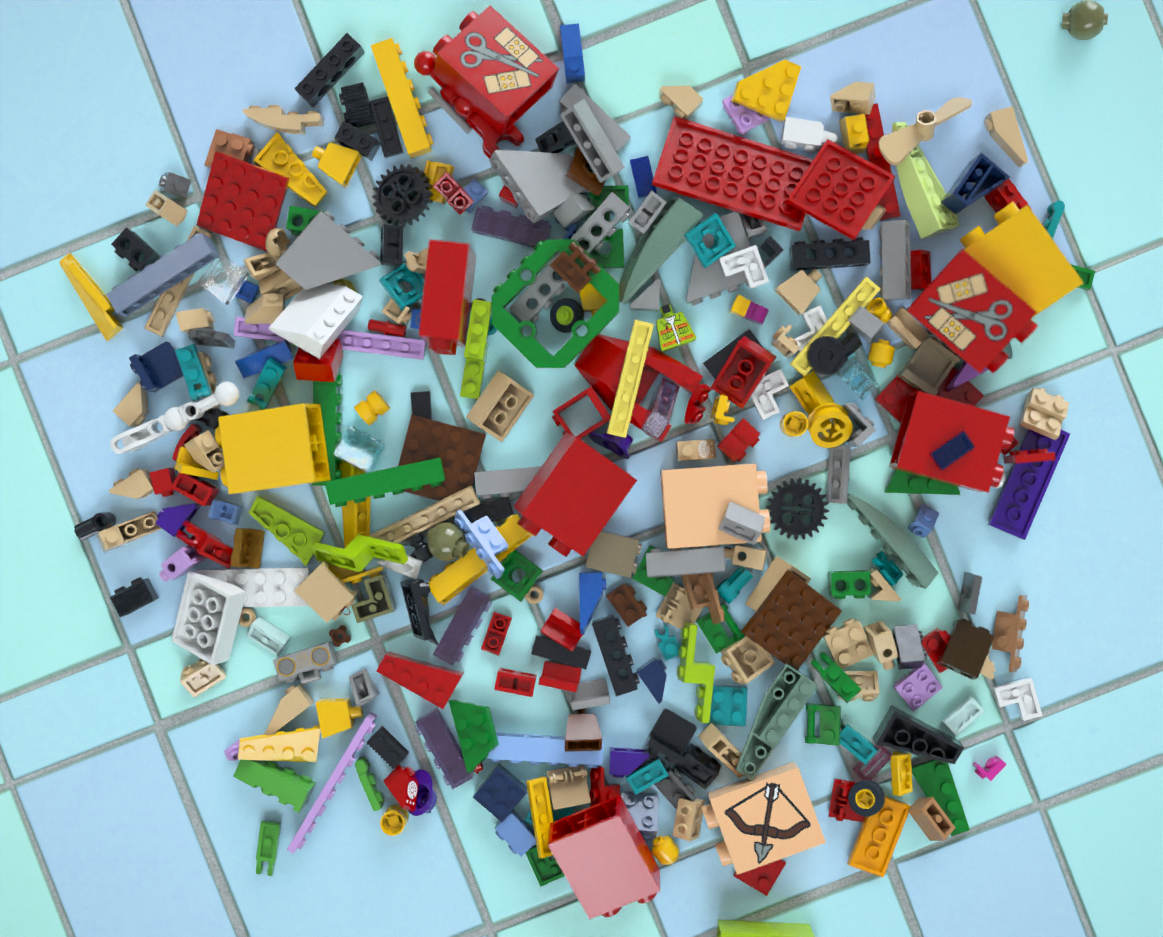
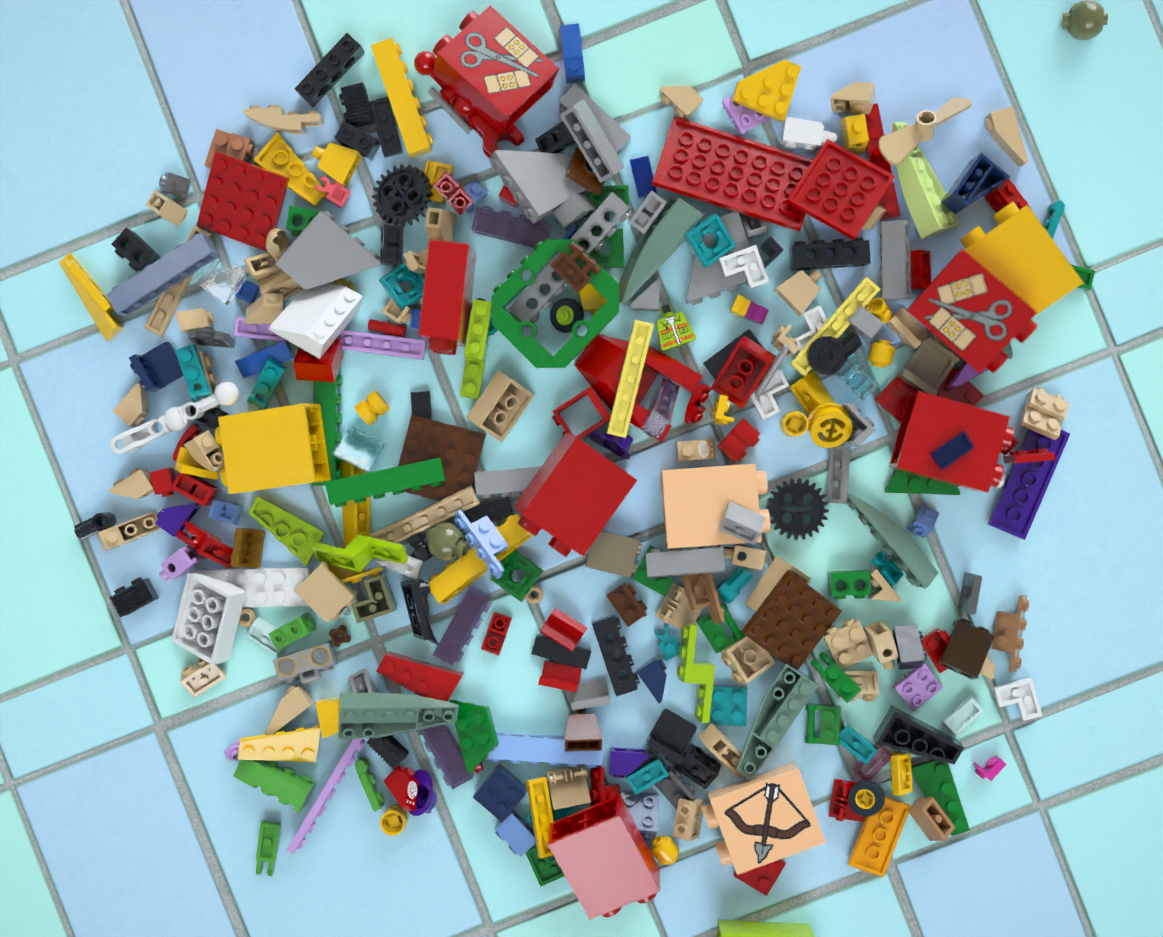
red brick [494,667,537,697] -> none
blue slope [579,572,606,634] -> none
none -> bright green bracket [269,612,317,650]
none -> coral plate [314,176,351,208]
none -> sand green wedge [338,692,459,739]
none -> tan slope [425,207,457,242]
none -> light grey bar [755,344,790,395]

